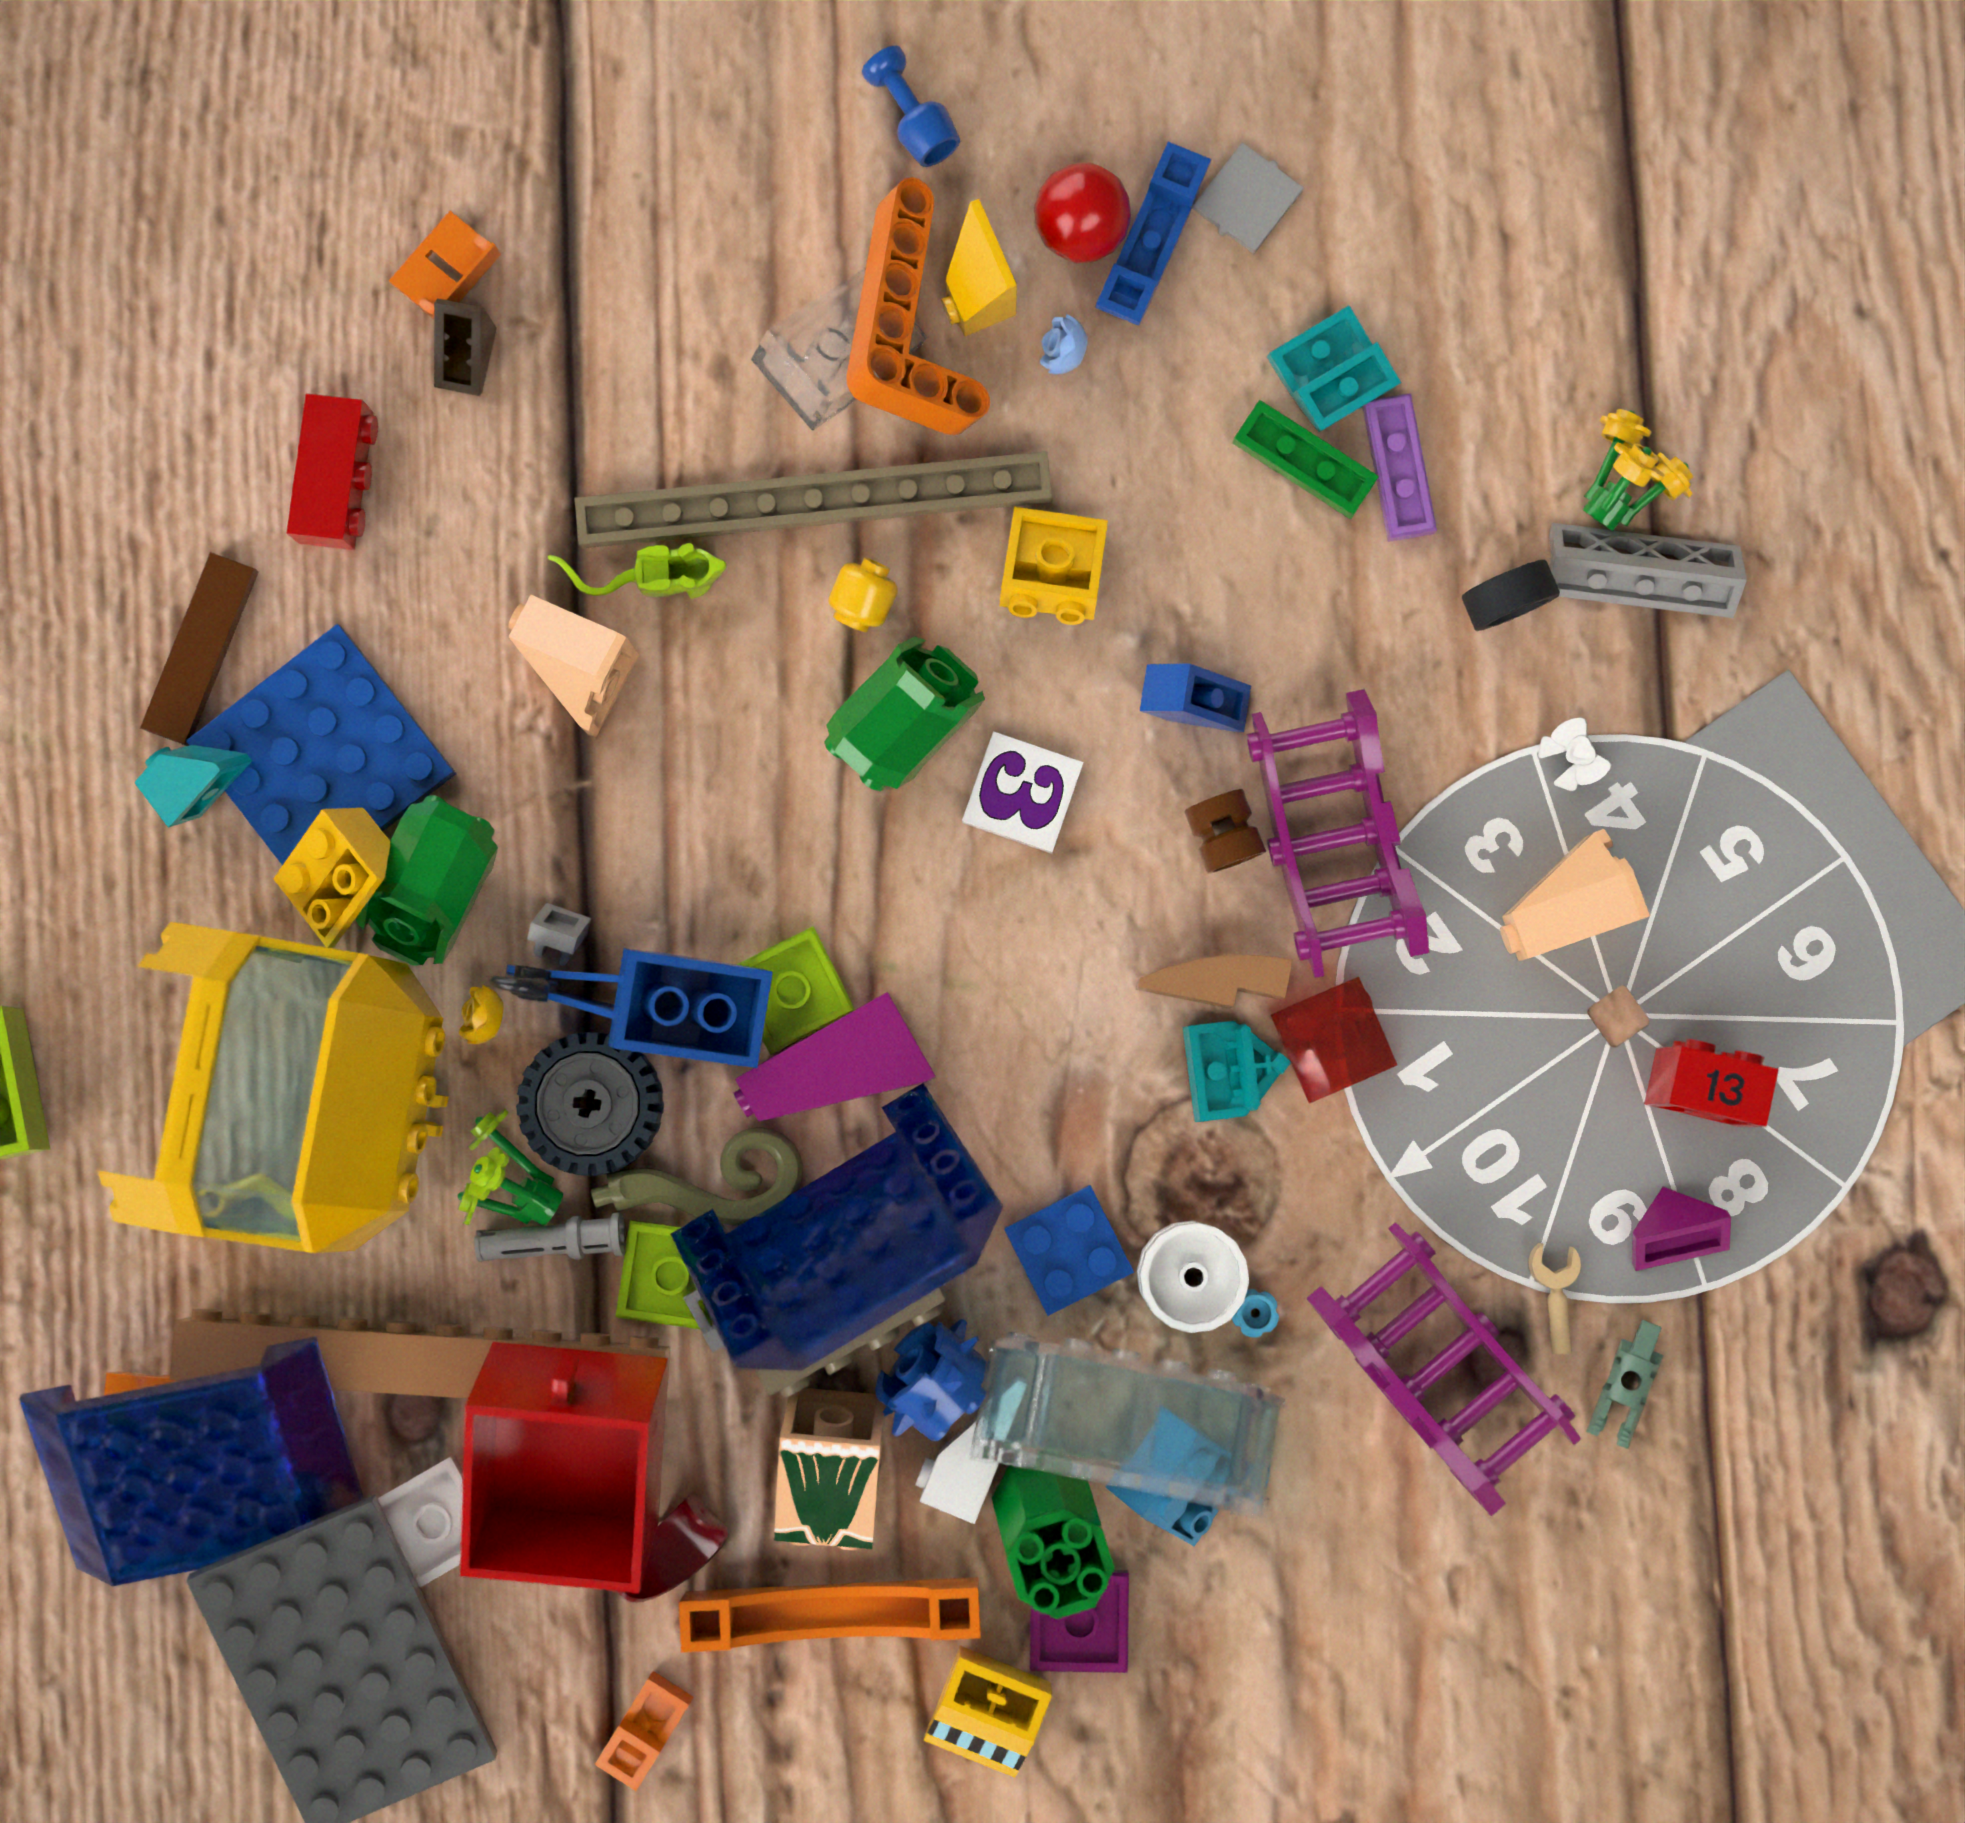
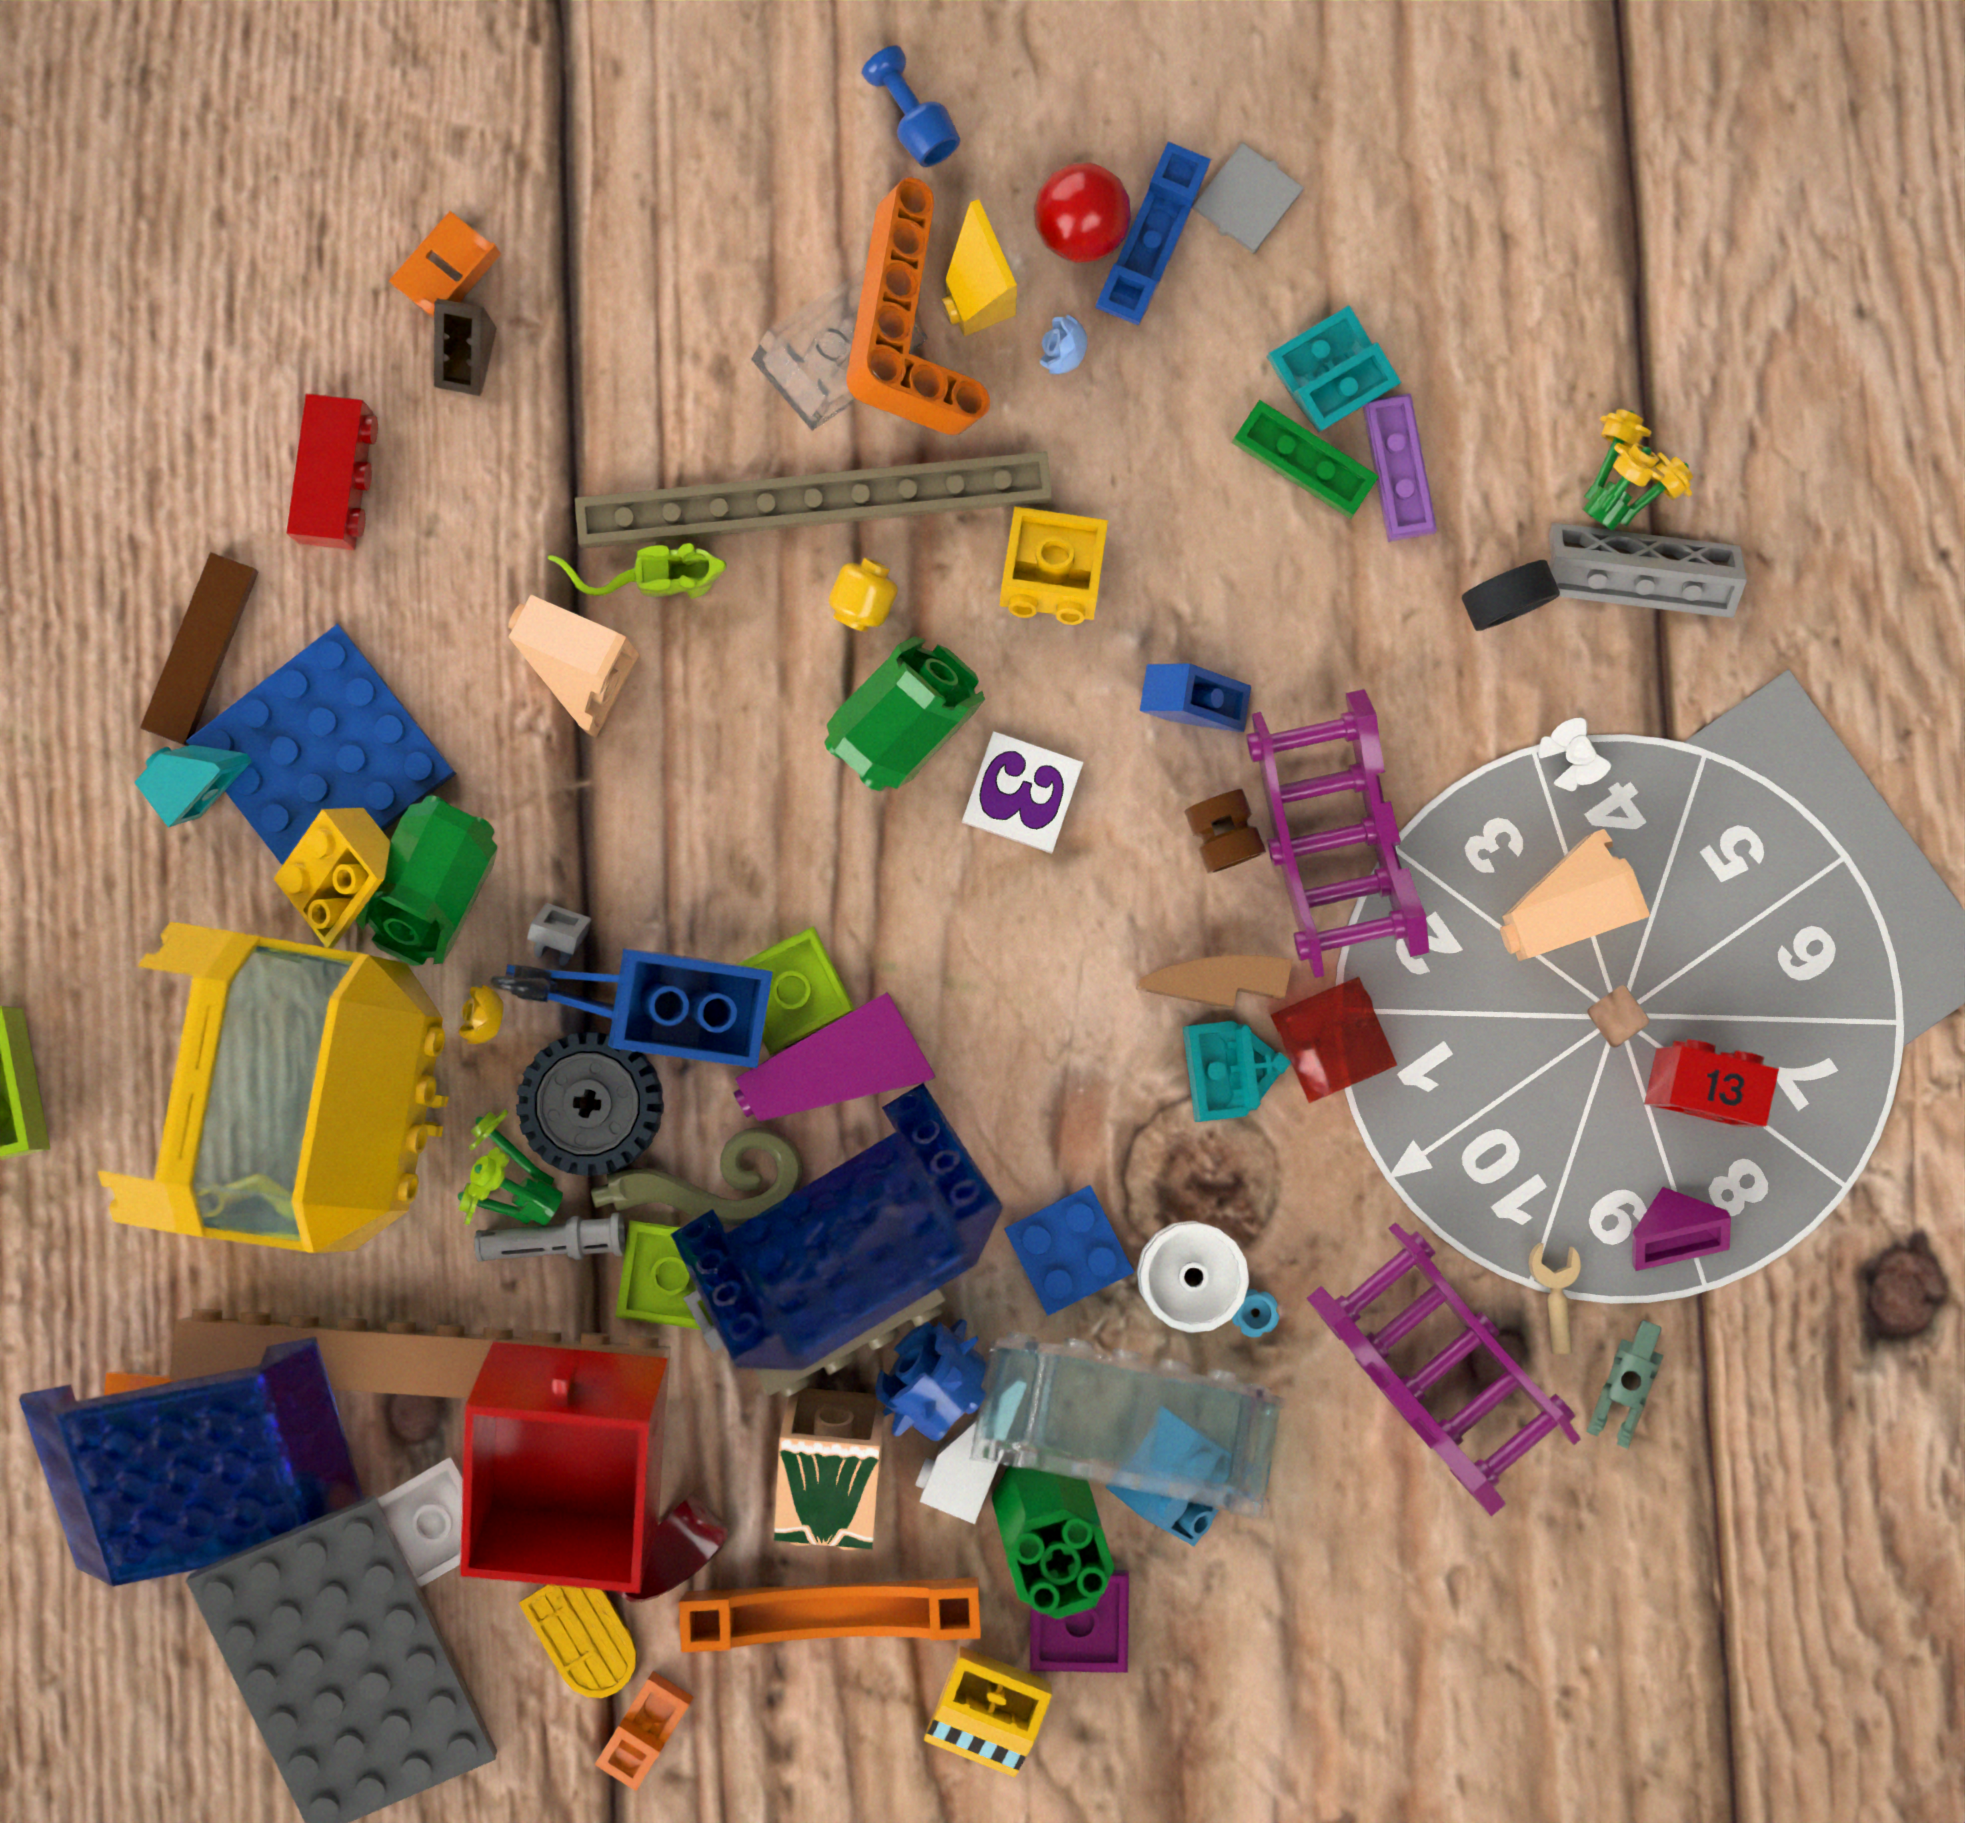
none -> yellow window [518,1585,637,1698]

